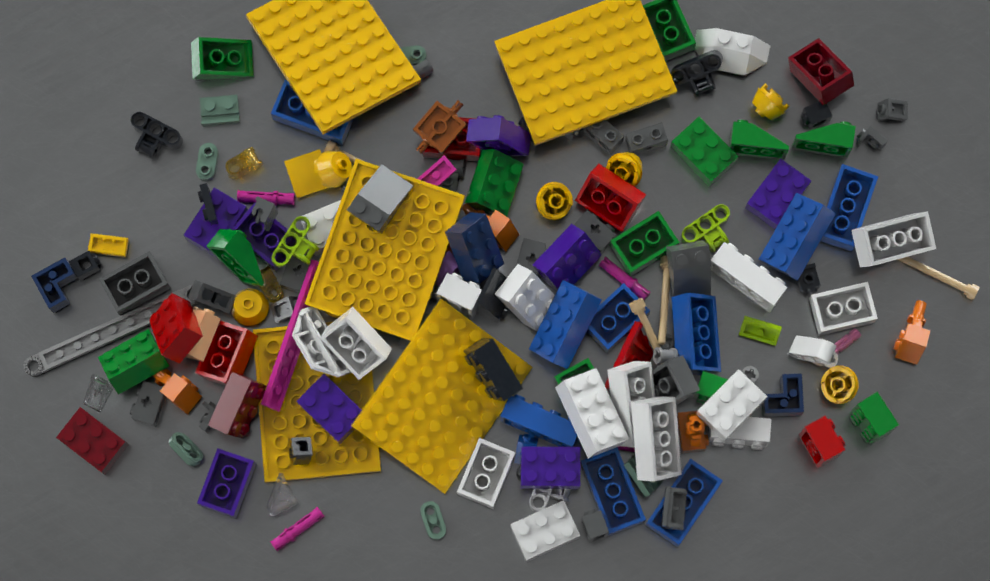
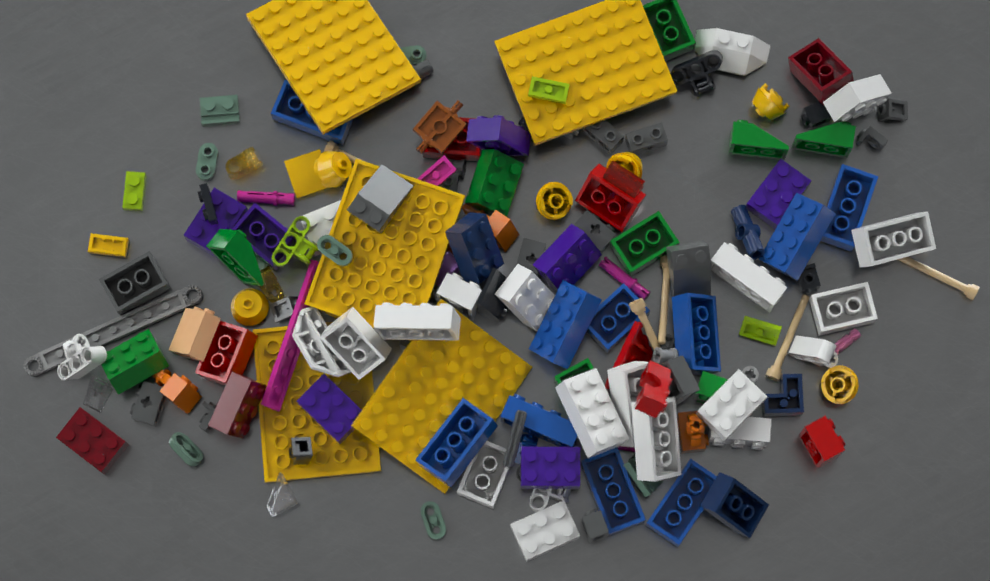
dark blue brick [31,257,77,313] -> none
black brick [69,251,101,281] -> none
black piece [131,112,183,159] -> none
red brick [149,293,203,364] -> none
dark grey brick [188,280,236,314] -> none
green slope [191,37,254,80] -> none
dark purple brick [197,448,256,518] -> none
dark grey hinge [252,196,278,231] -> none
dark pink pin [270,507,325,552] -> none
dark grey brick [280,253,315,293] -> none
black brick [464,338,523,401] -> none
dark grey hinge [661,487,687,530] -> none
green brick [670,116,739,187] -> none
lime piece [681,204,730,253] -> none
green brick [850,392,899,445] -> none
orange brick [894,300,930,365] -> none
none -> white piece [57,334,107,380]
none -> lime plate [122,171,146,211]
none -> sand green plate [317,235,353,266]
none -> white brick [374,303,461,341]
none -> blue brick [416,398,498,488]
none -> dark grey axle [503,410,527,467]
none -> lime plate [528,76,570,104]
none -> clear red panel [602,161,645,199]
none -> red arch [635,360,672,418]
none -> dark blue brick [700,472,769,538]
none -> dark blue piece [730,205,765,260]
none -> tan piece [765,294,810,382]
none -> white brick [823,74,892,122]

